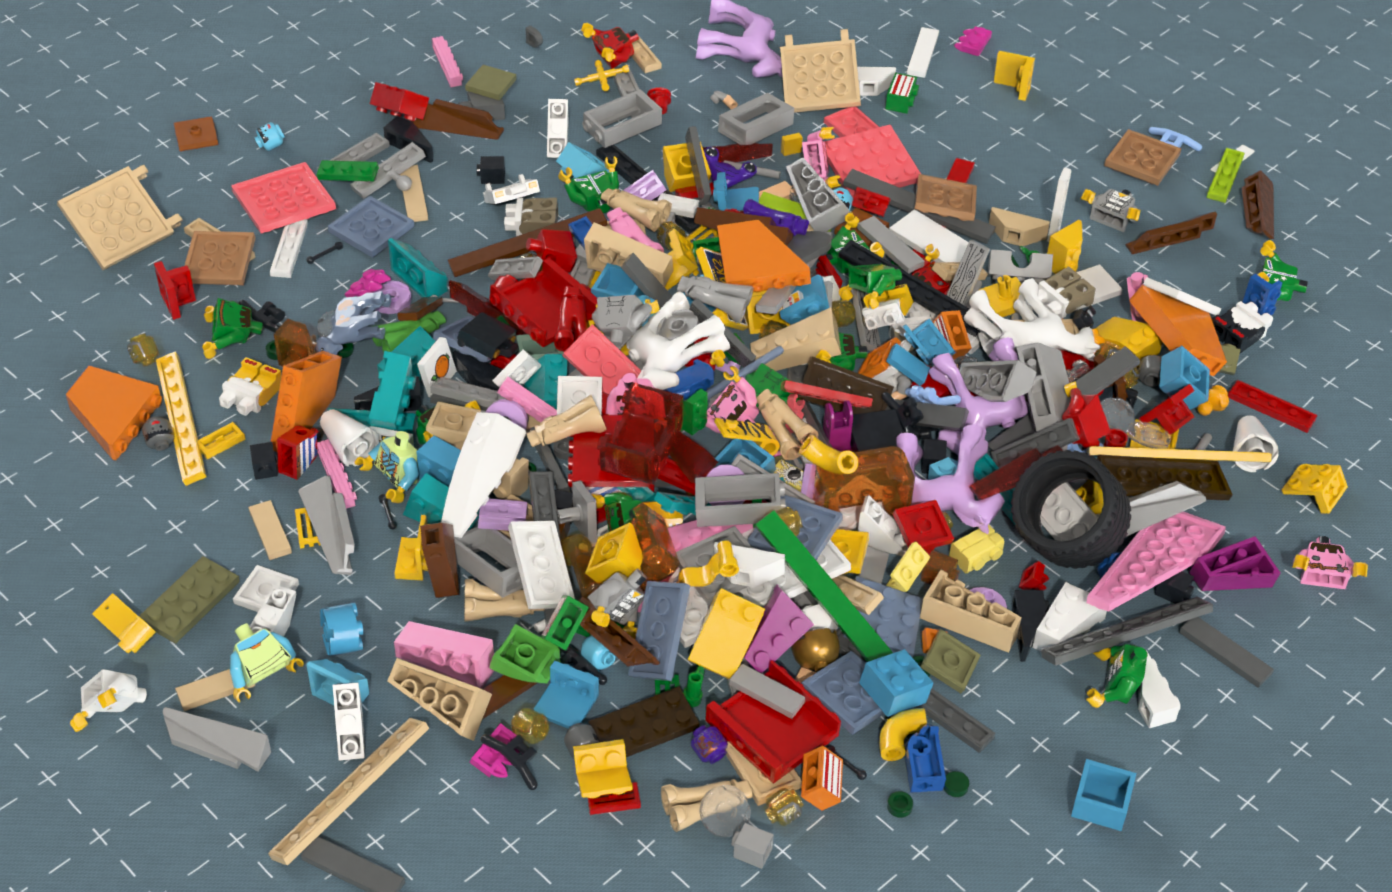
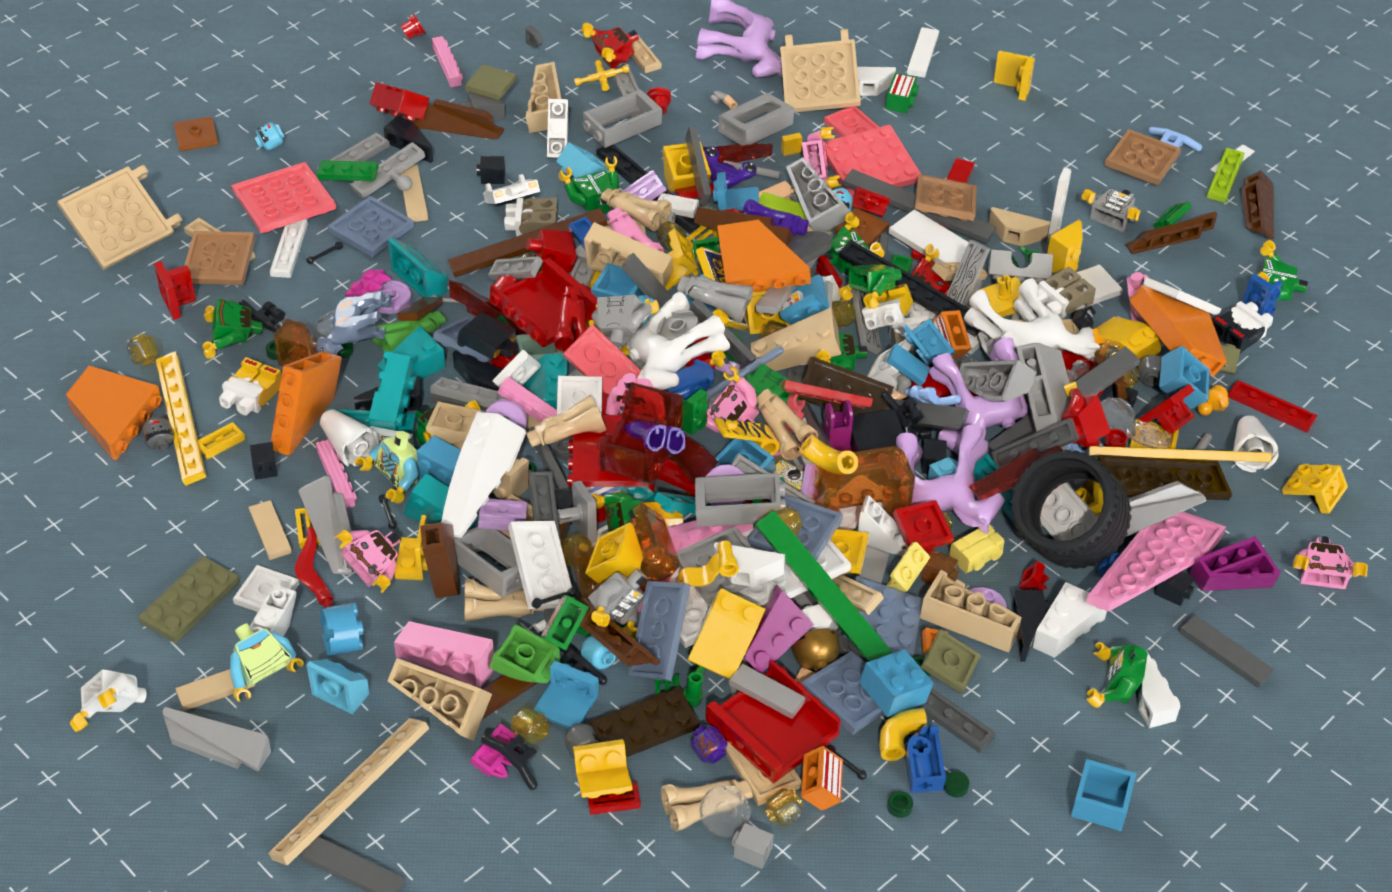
yellow door [92,593,156,654] -> none
red torso [277,425,321,480] -> none
white slope [333,682,365,760] -> none
white tile [417,337,457,397] -> none
light grey tile [857,216,925,273] -> none
orange tile [858,337,901,378] -> none
dark pink plate [954,26,992,56] -> none
dark grey tile [1041,597,1213,666] -> none
none -> red piece [295,527,334,608]
none -> torso [334,530,400,593]
none -> red piece [400,13,426,40]
none -> tan wedge [526,62,562,133]
none -> black hinge [531,588,576,609]
none -> dark purple piece [625,421,686,454]
none -> green tile [1153,201,1192,229]

